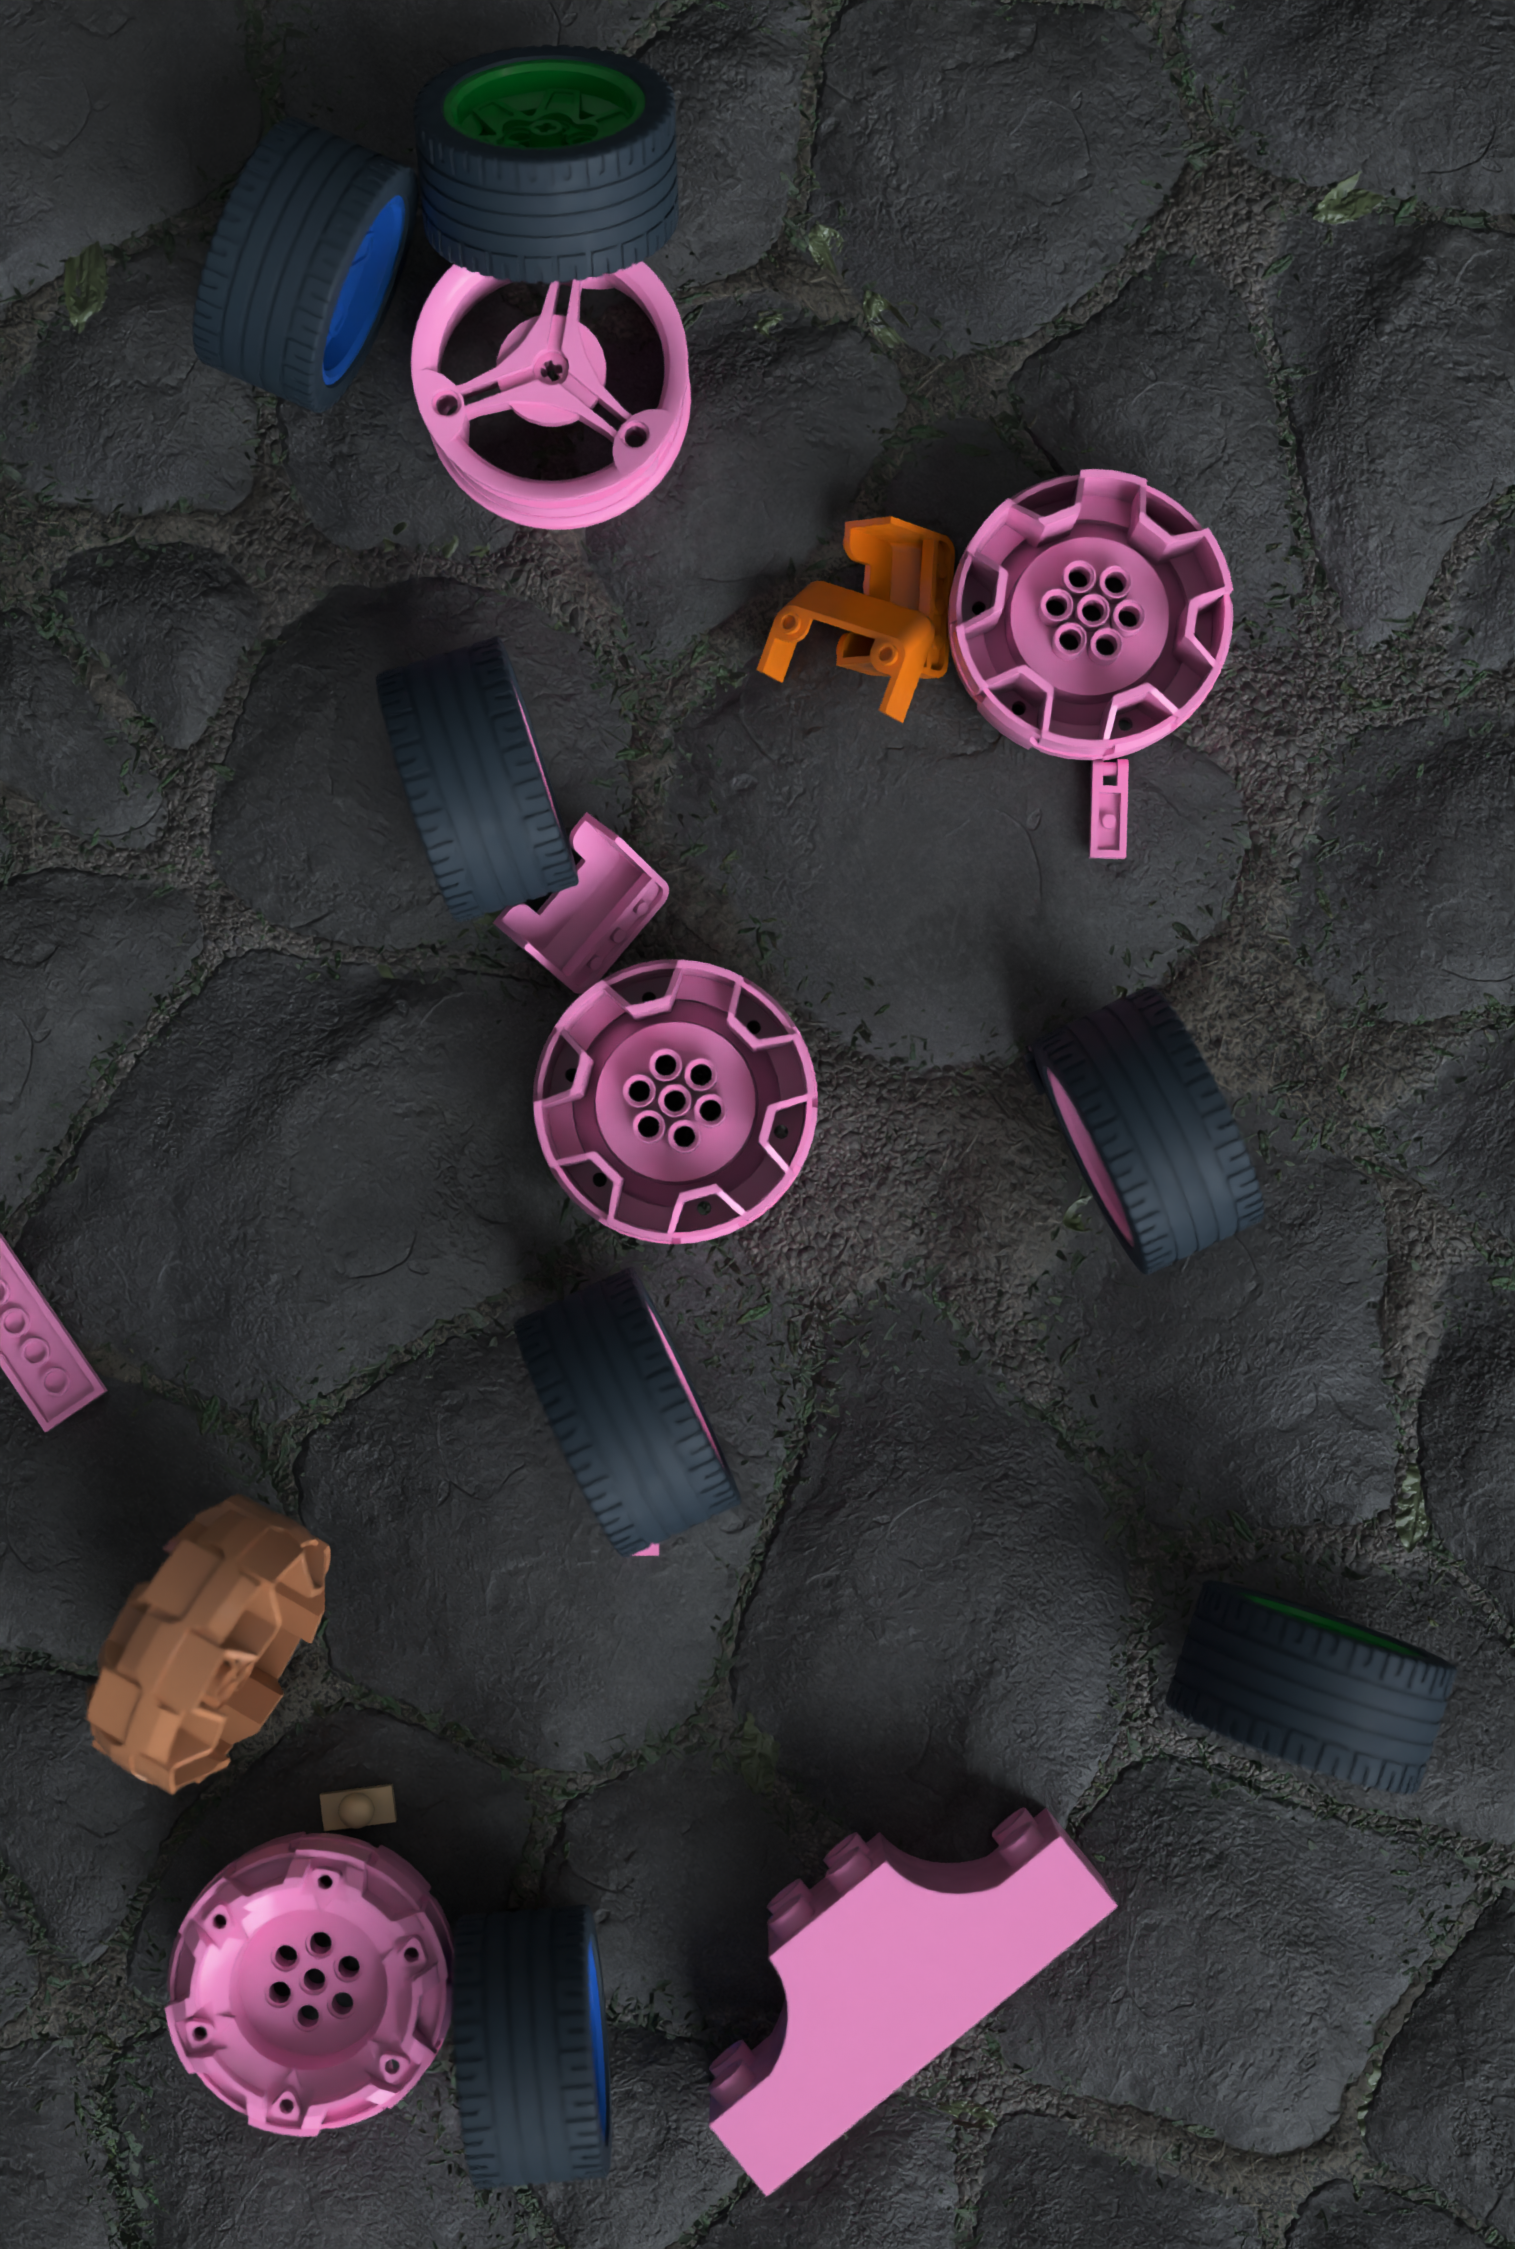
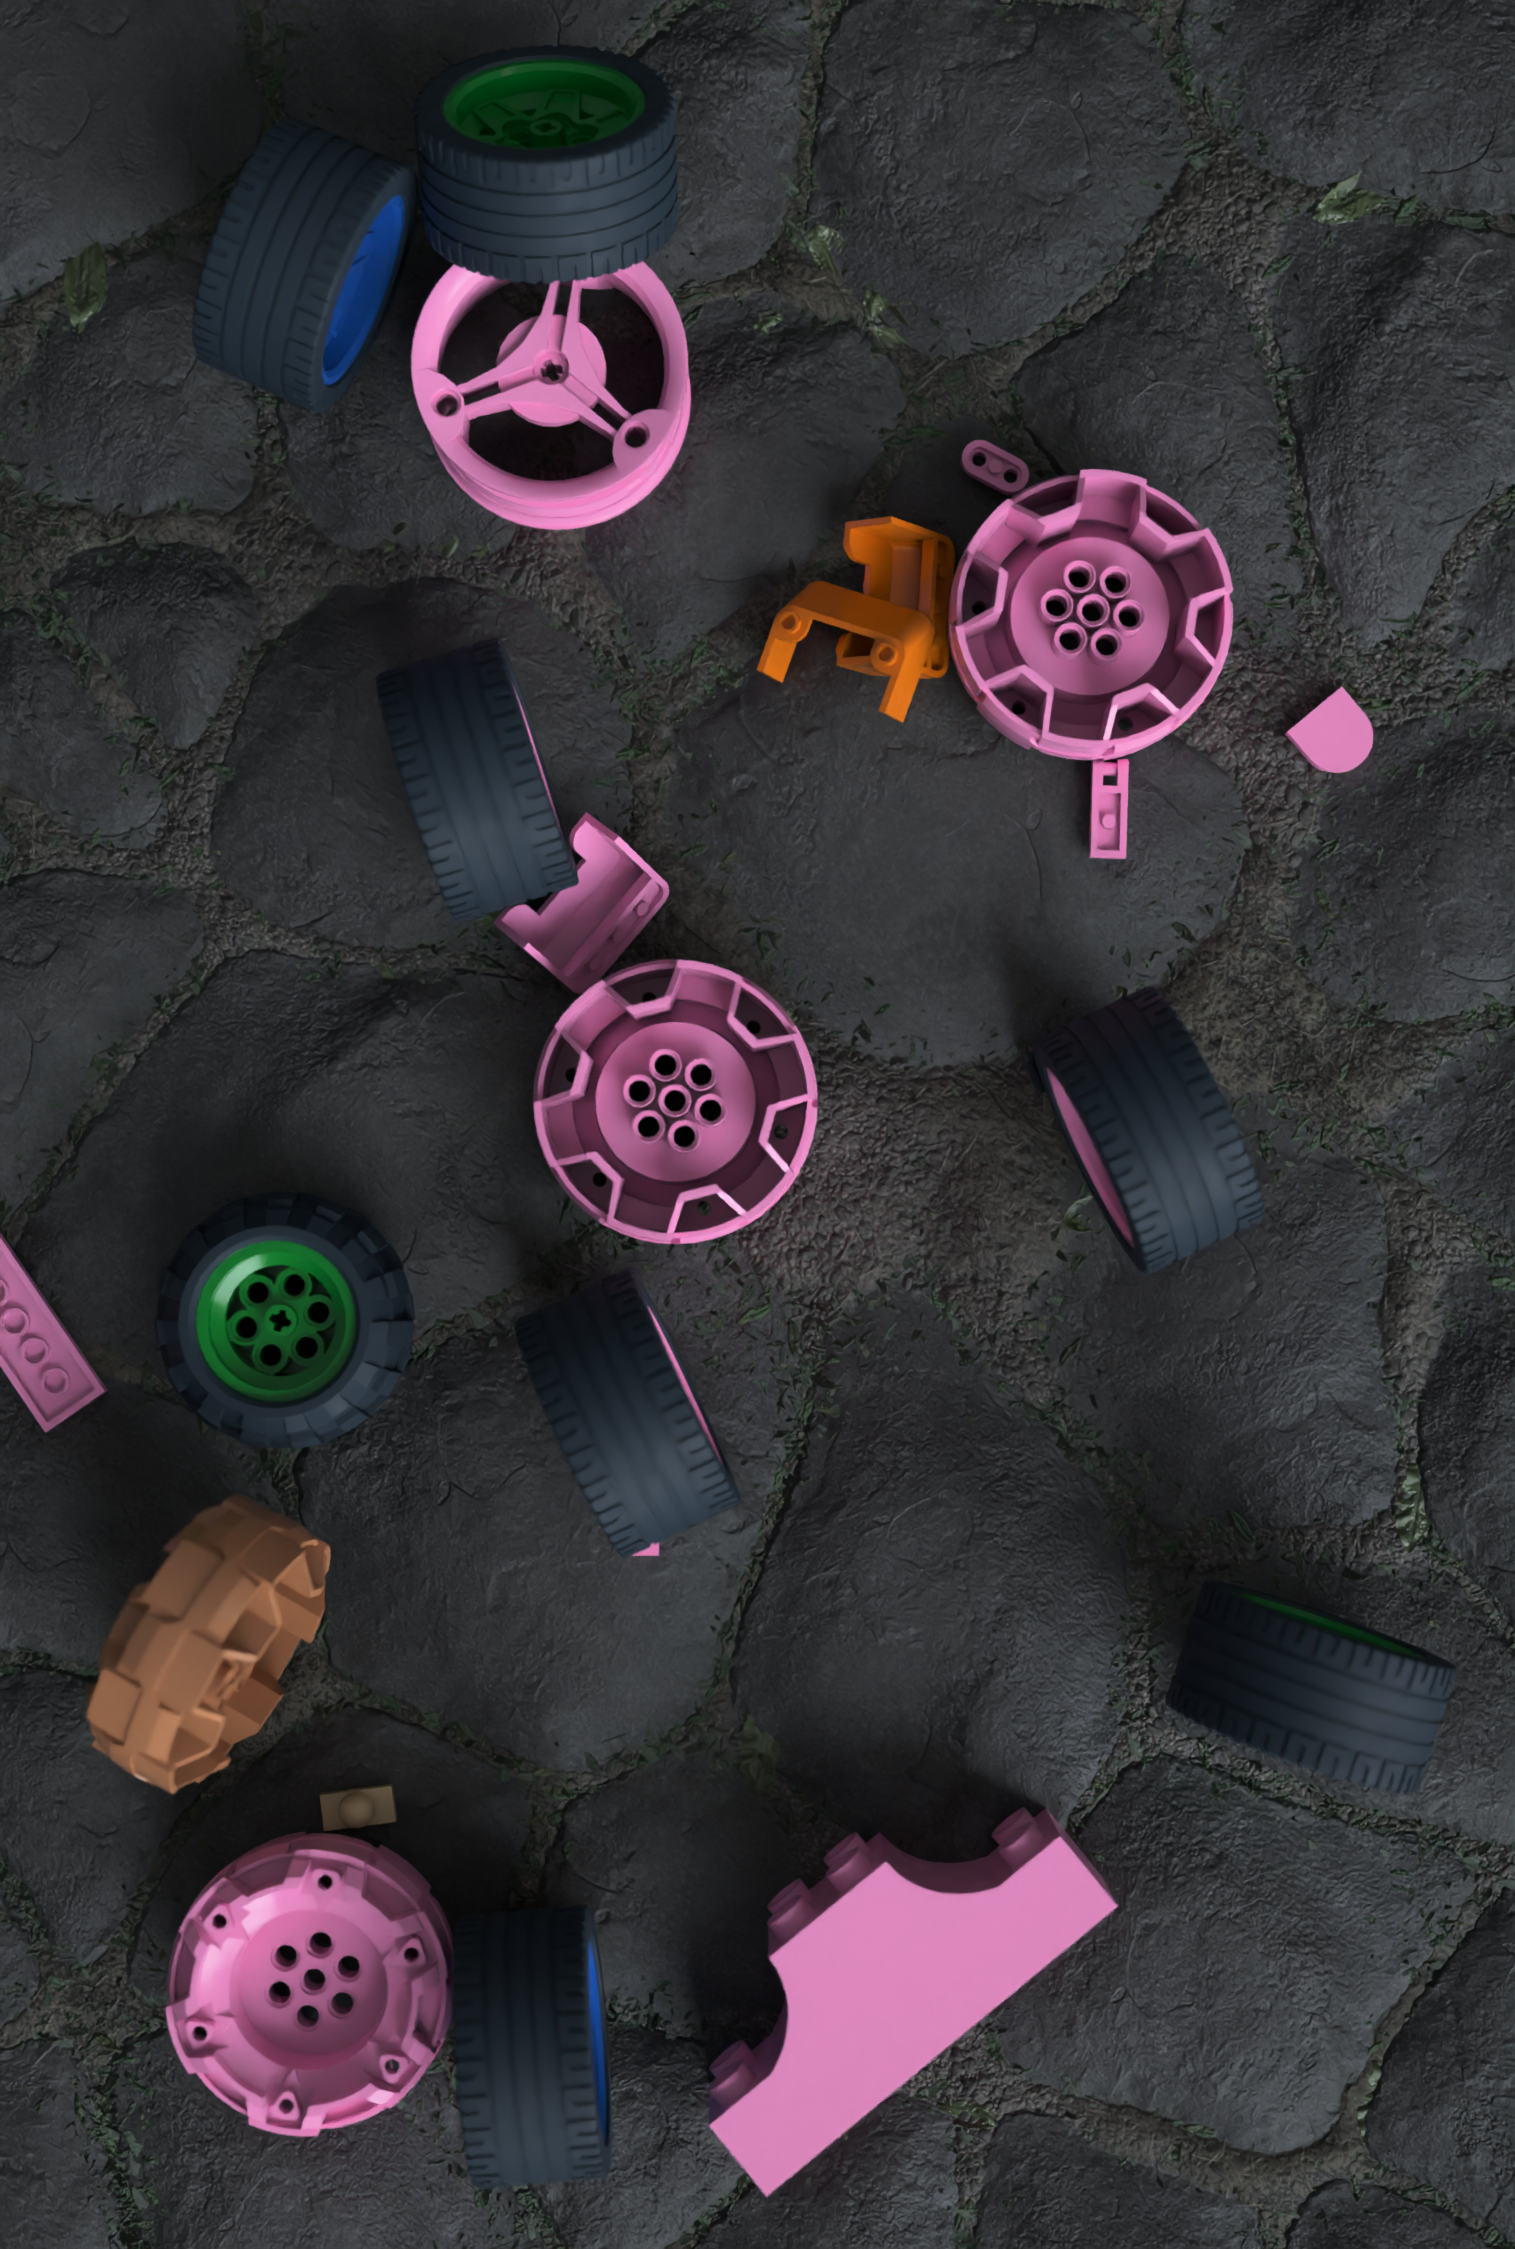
none -> black wheel [154,1191,415,1449]
none -> bright pink plate [961,440,1029,495]
none -> bright pink tile [1285,686,1373,773]

